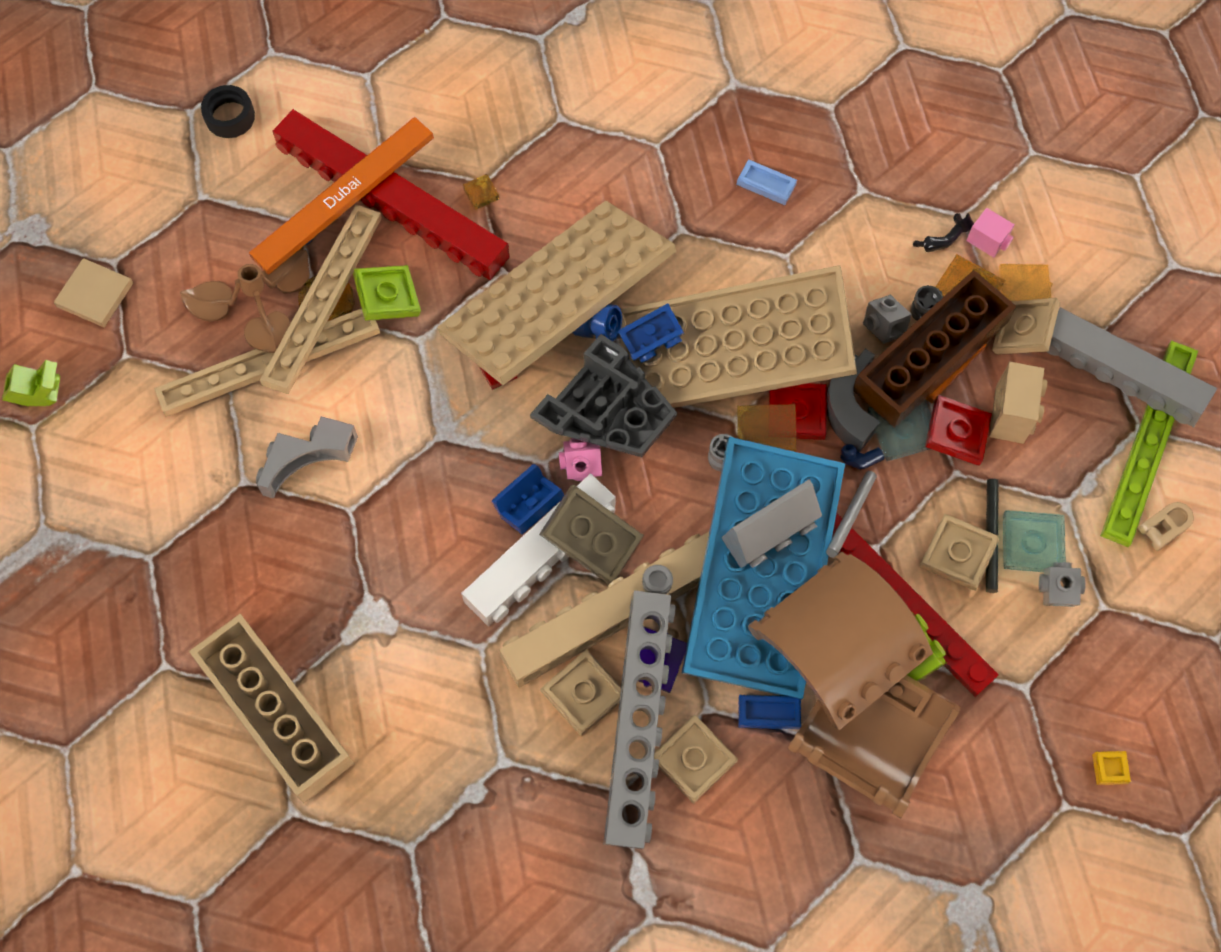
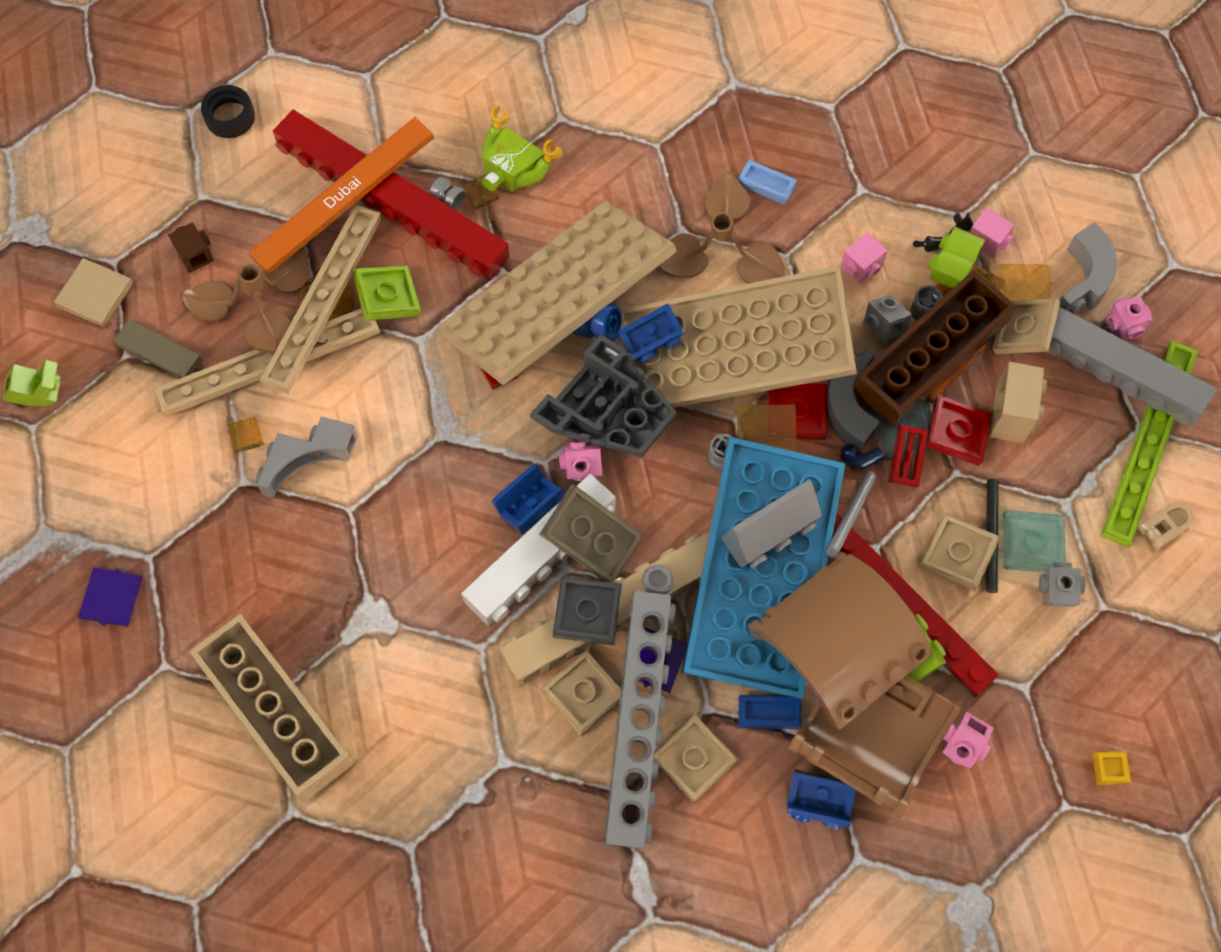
none -> dark purple piece [78,568,143,627]
none -> dark tan tile [113,319,202,378]
none -> reddish brown brick [168,222,214,273]
none -> clear yellow tile [227,416,264,454]
none -> light grey wheel [429,176,466,211]
none -> lime torso [481,106,563,192]
none -> dark grey tile [553,576,622,645]
none -> medium nougat plant [659,172,785,283]
none -> blue bracket [786,769,856,829]
none -> bright pink brick [841,233,888,283]
none -> red tile [888,425,929,488]
none -> lime brick [928,226,985,289]
none -> bright pink brick [942,712,994,769]
none -> light grey arch [1059,222,1117,313]
none -> bright pink brick [1105,296,1153,340]

